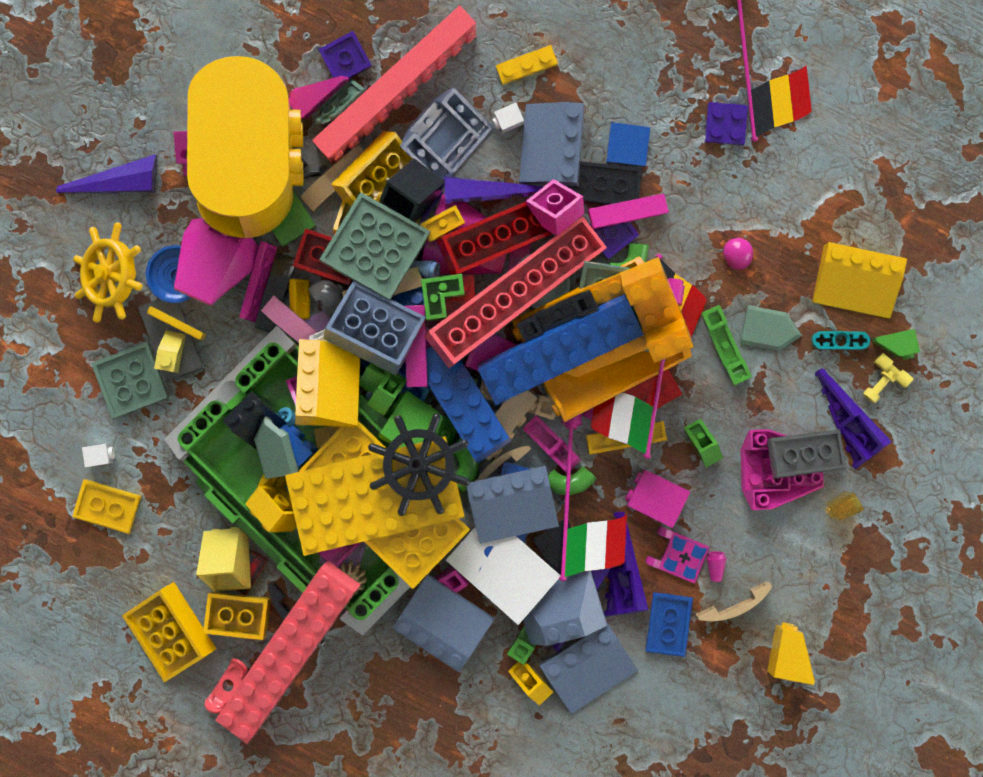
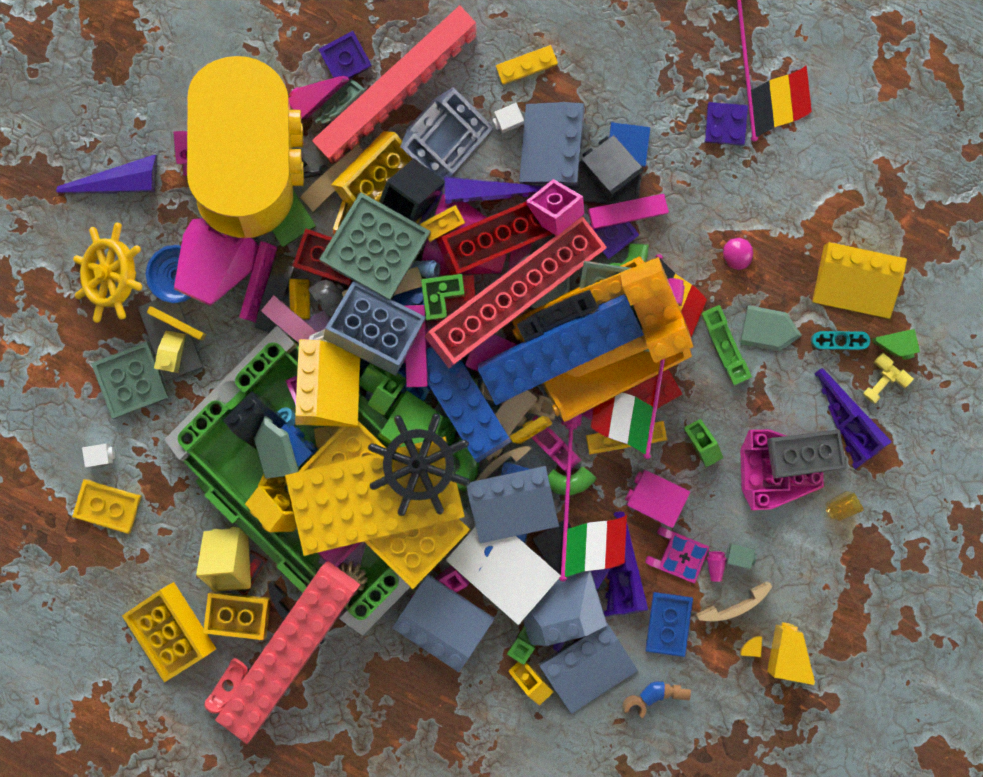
none -> yellow plate [510,416,552,444]
none -> slope [581,135,644,200]
none -> medium nougat piece [623,681,691,718]
none -> sand green brick [726,543,757,569]
none -> yellow tile [740,636,762,657]

